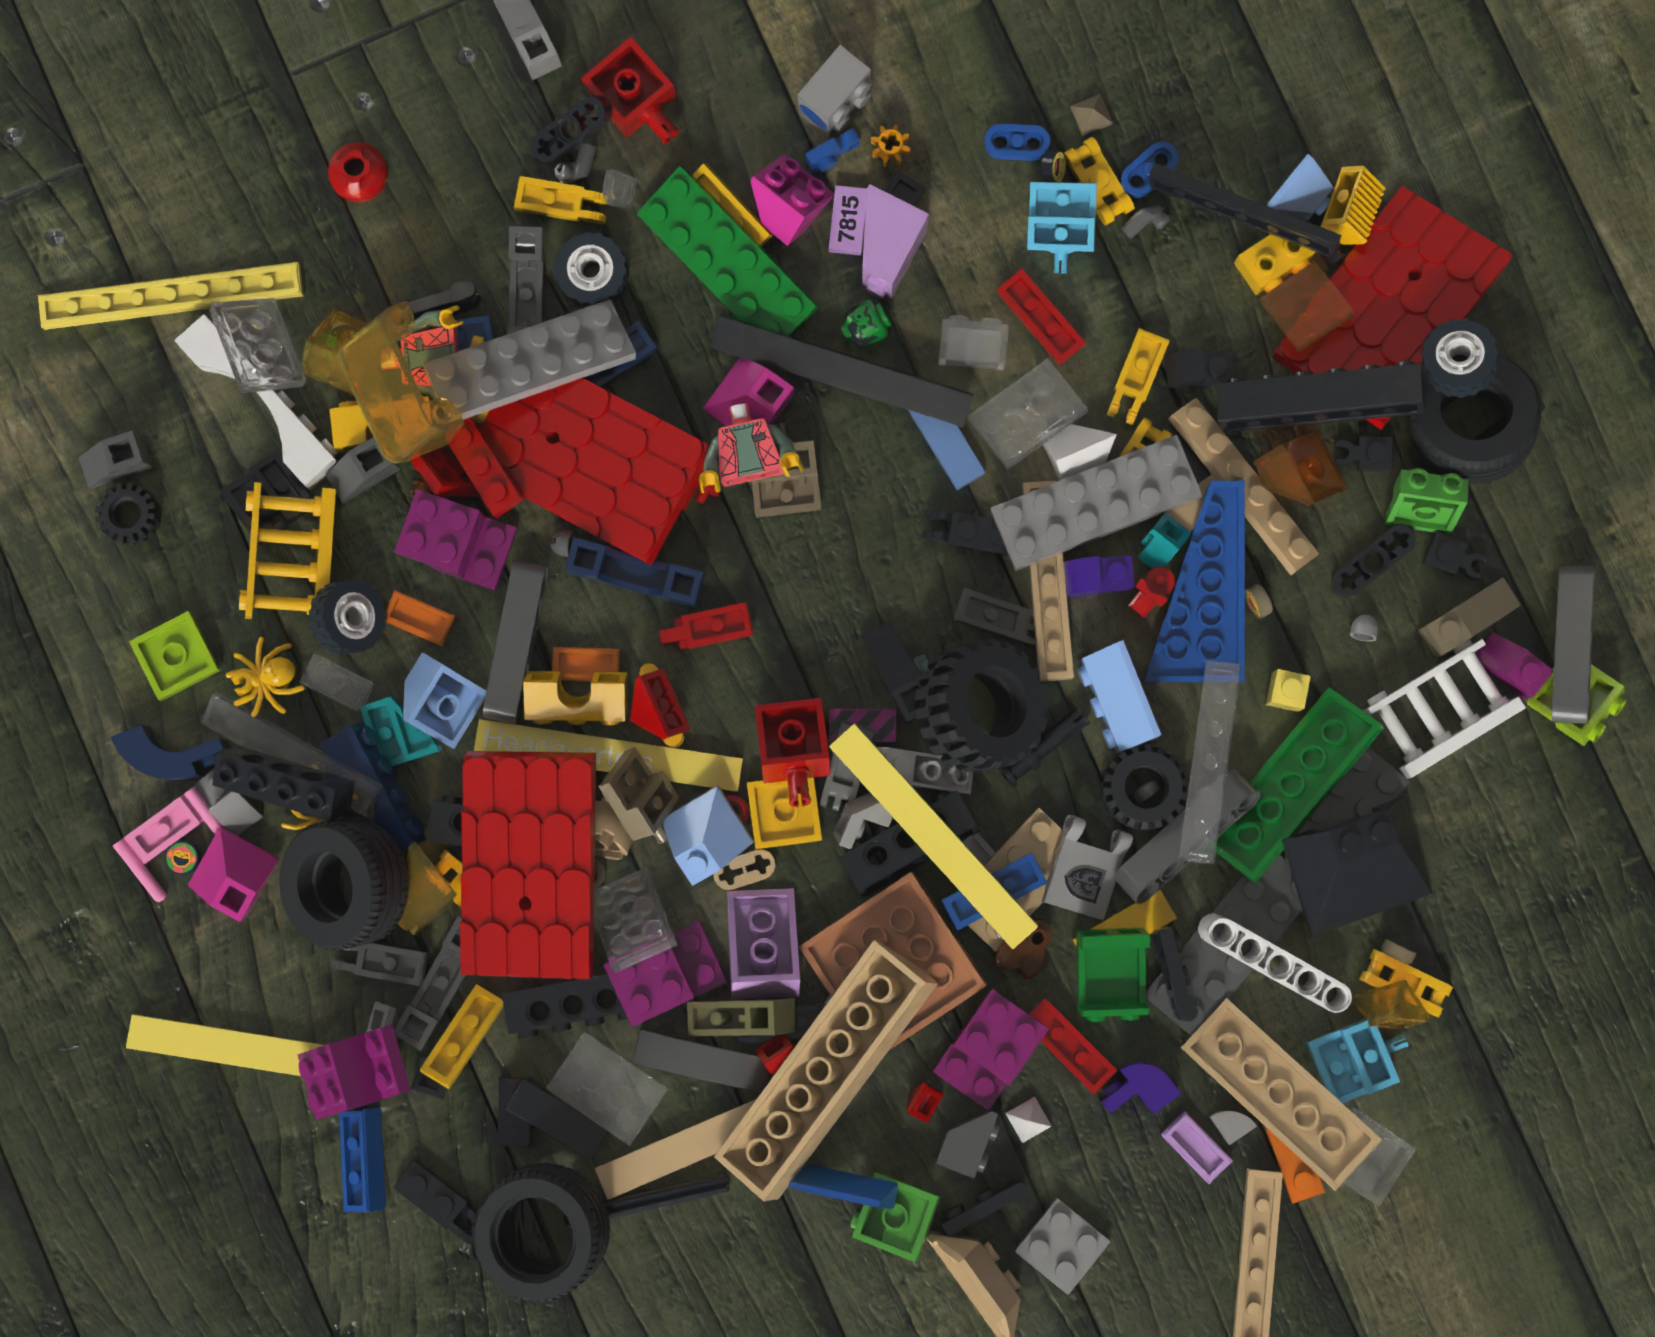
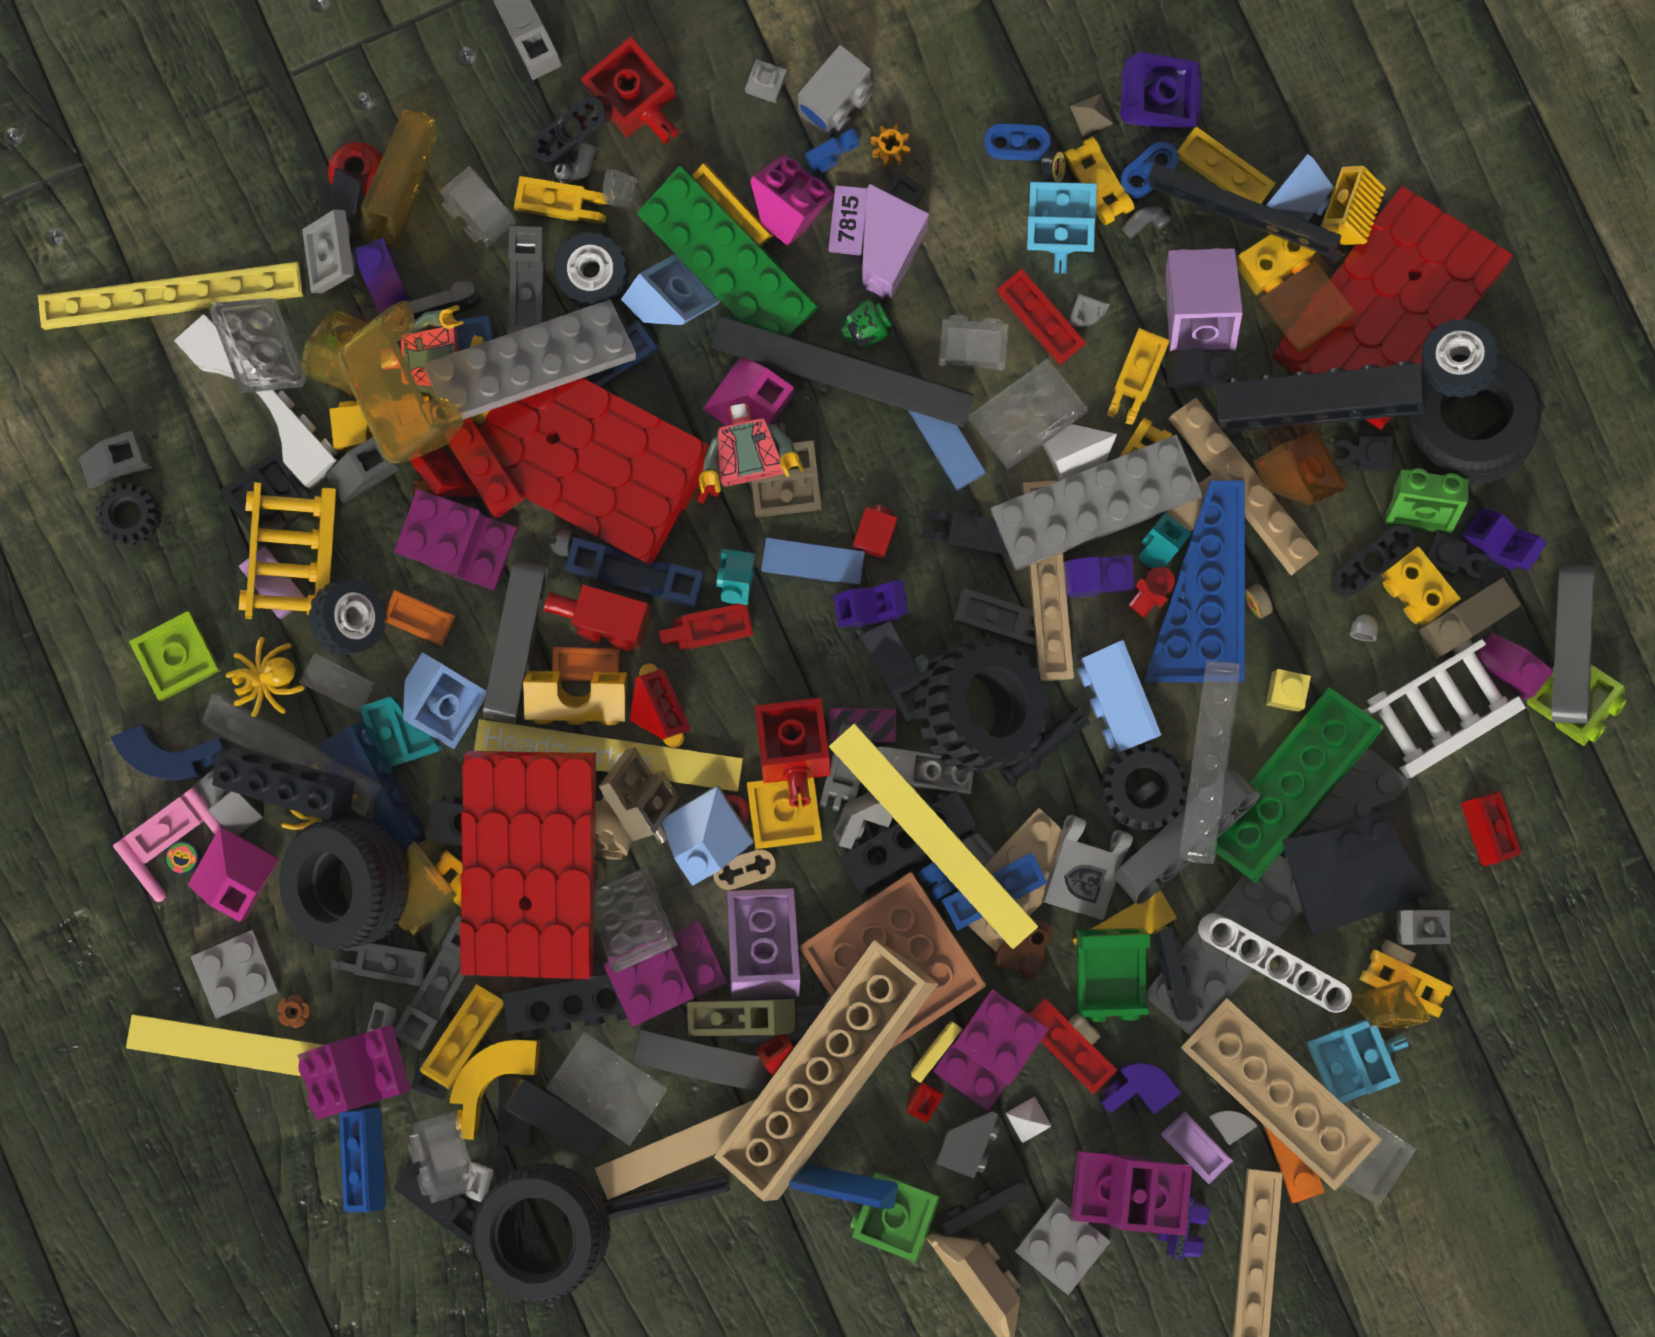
none -> light grey plate [190,930,281,1019]
none -> lavender tile [239,546,306,619]
none -> dark orange plate [277,994,311,1028]
none -> light grey plate [302,210,355,293]
none -> black slope [328,167,368,243]
none -> dark purple slope [352,238,411,319]
none -> clear yellow slope [361,109,437,250]
none -> clear brick [408,1111,475,1203]
none -> clear brick [439,166,516,248]
none -> yellow arch [450,1039,541,1140]
none -> white slope [464,1162,497,1202]
none -> red brick [544,584,653,652]
none -> light blue slope [621,254,720,325]
none -> teal brick [716,548,755,605]
none -> light grey tile [745,59,787,103]
none -> medium blue tile [761,538,865,586]
none -> dark purple brick [833,580,908,628]
none -> red brick [853,505,898,560]
none -> light yellow tile [910,1021,962,1083]
none -> blue wheel [916,862,956,902]
none -> light grey tile [1069,294,1110,328]
none -> dark tan tile [1069,1013,1101,1045]
none -> magenta bracket [1070,1150,1193,1236]
none -> dark purple slope [1119,52,1202,128]
none -> dark purple hips [1157,1197,1210,1260]
none -> lavender slope [1166,248,1243,354]
none -> yellow plate [1177,126,1276,204]
none -> yellow brick [1381,546,1461,627]
none -> light grey slope [1396,910,1451,945]
none -> red slope [1461,790,1522,866]
none -> dark purple brick [1462,508,1547,571]

